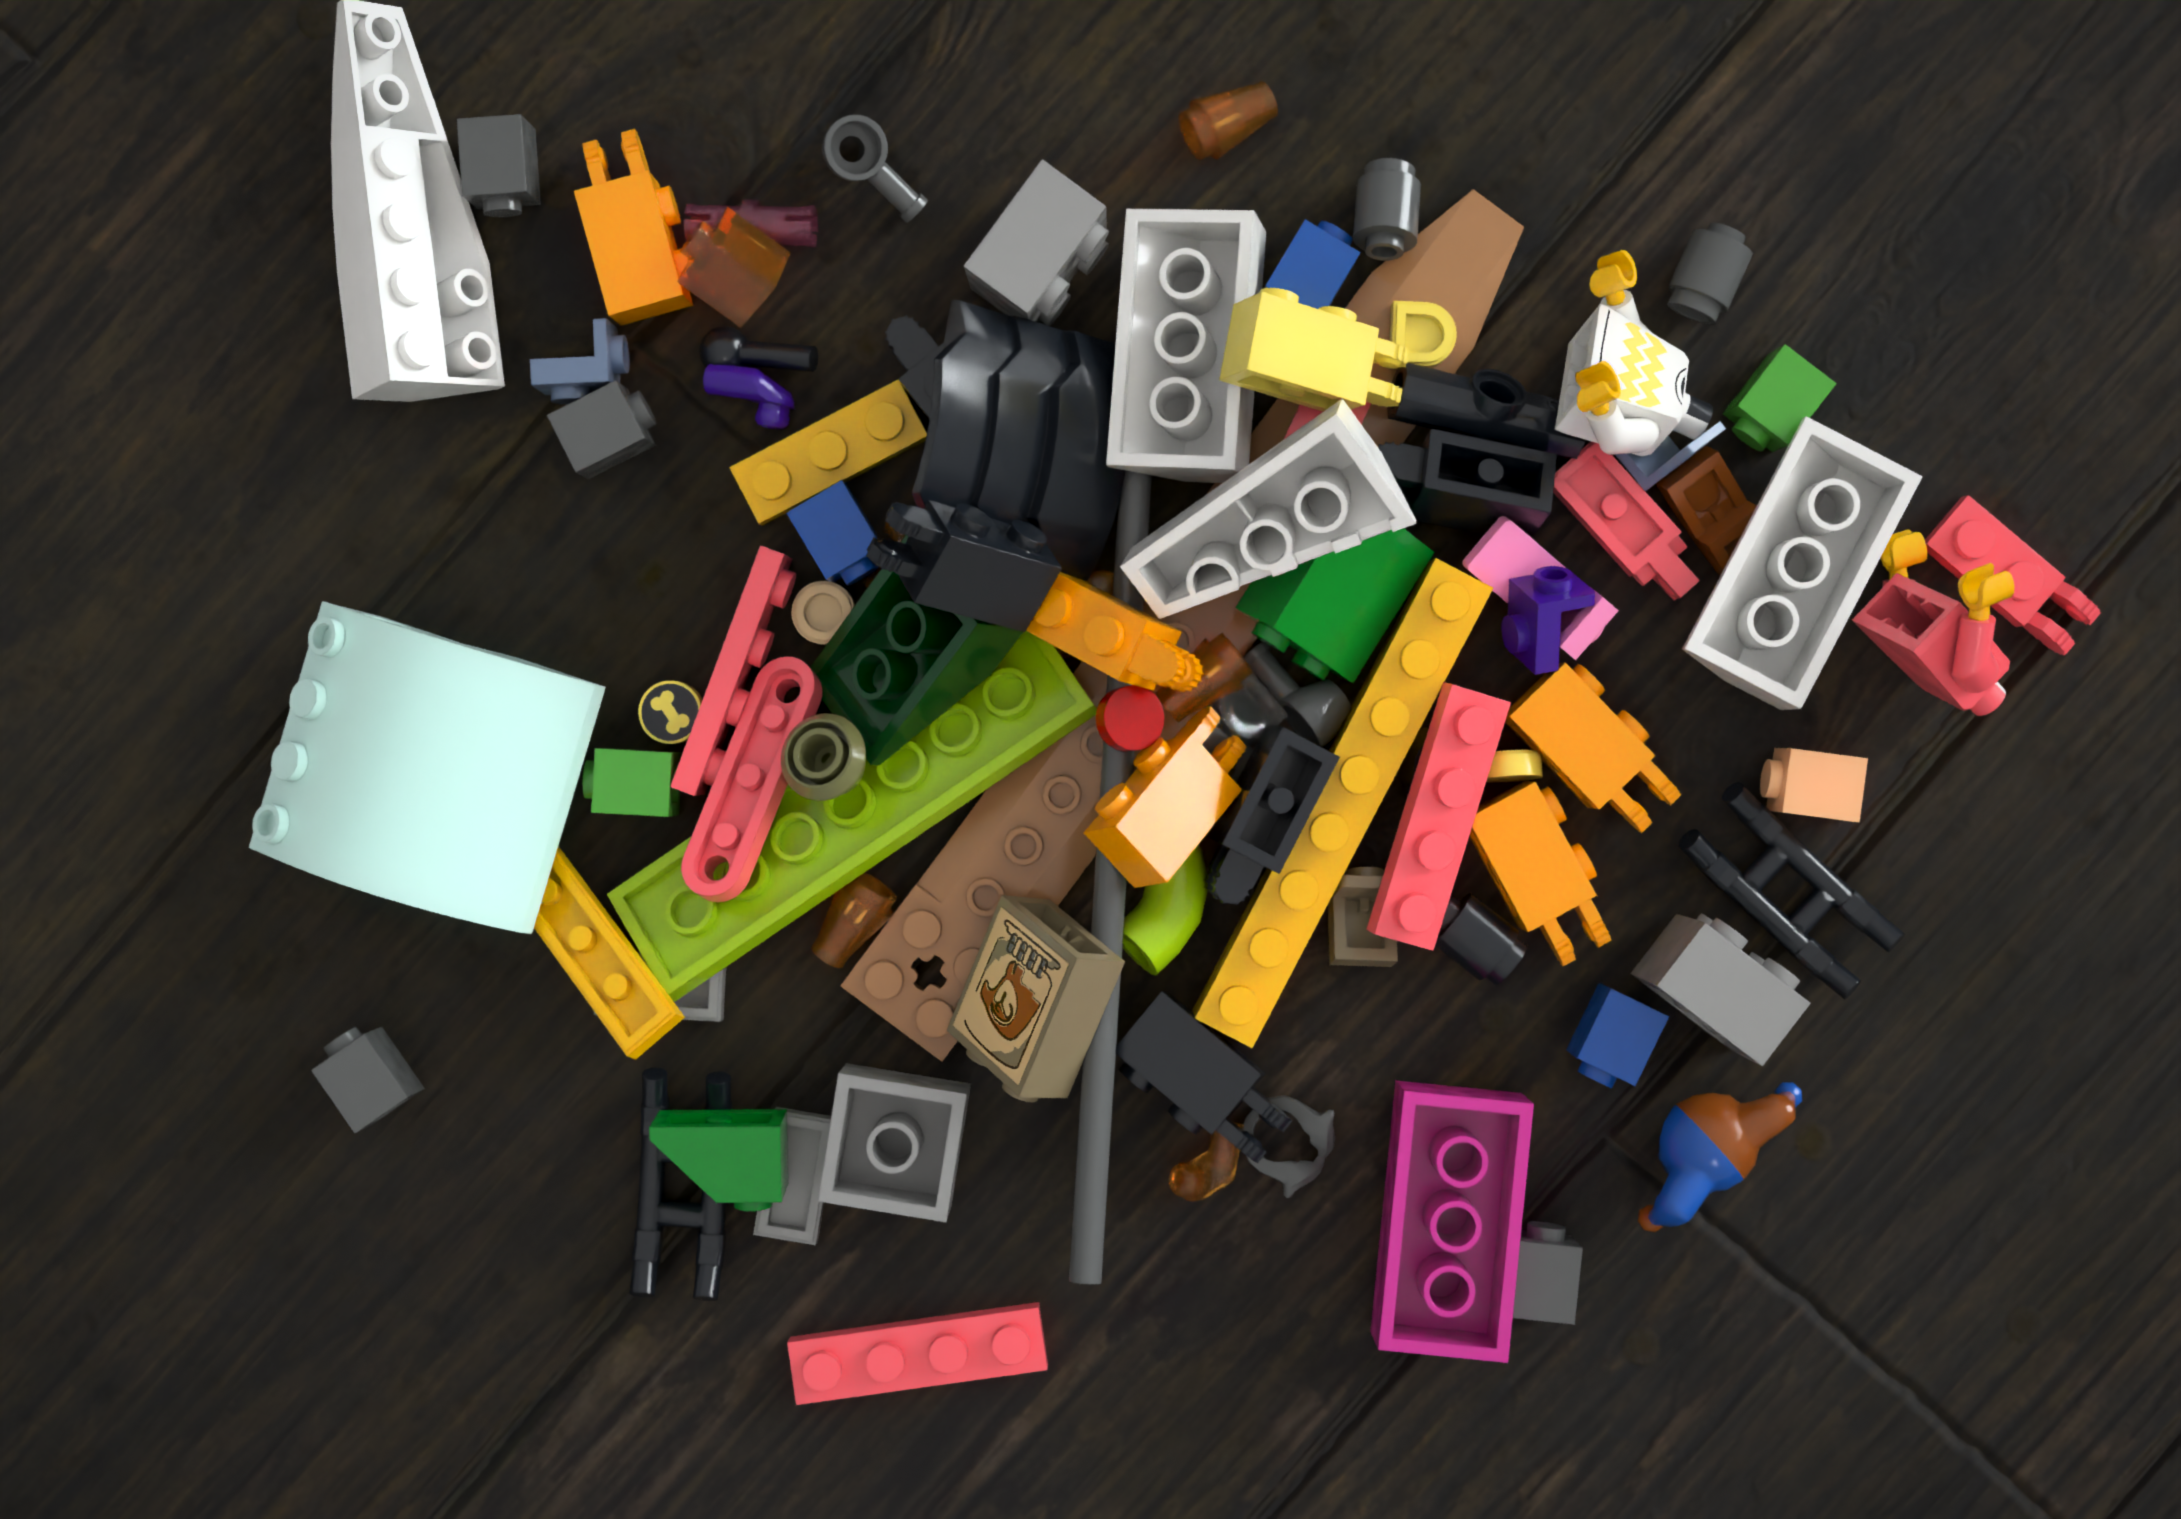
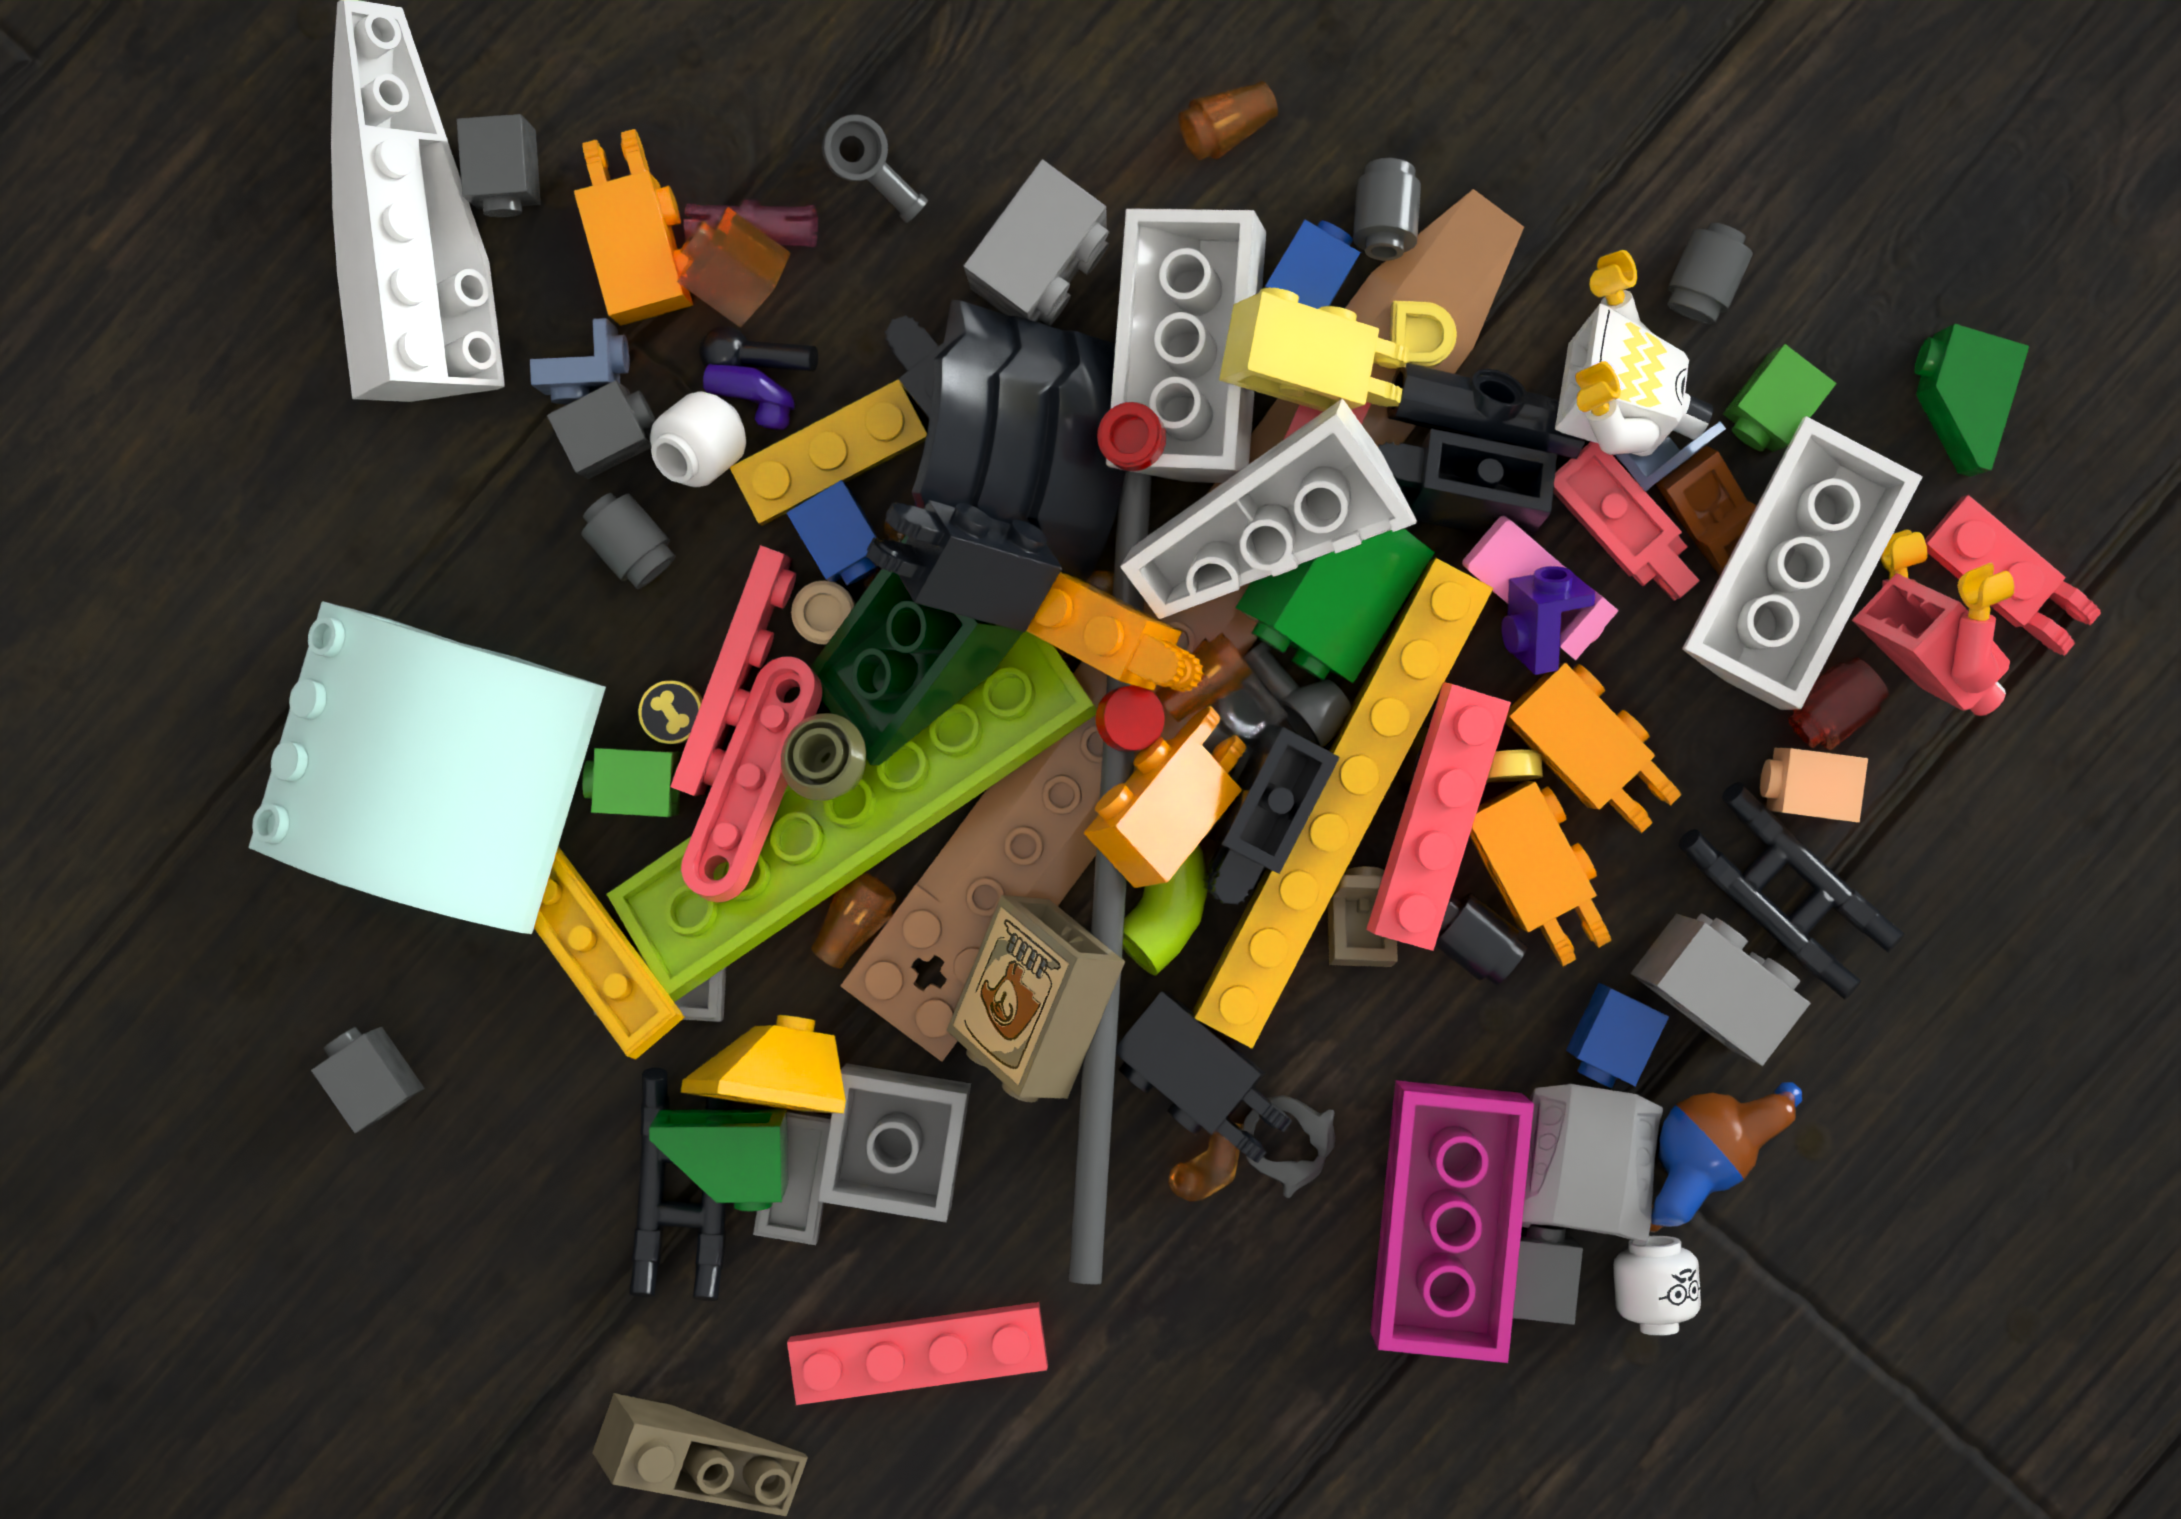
none -> dark grey brick [581,493,676,589]
none -> dark tan slope [592,1393,808,1517]
none -> white head [650,391,747,487]
none -> yellow slope [681,1015,846,1114]
none -> red tile [1097,402,1166,471]
none -> light grey slope [1522,1084,1663,1246]
none -> white head [1613,1236,1701,1335]
none -> clear red brick [1788,657,1889,750]
none -> green slope [1914,324,2029,477]

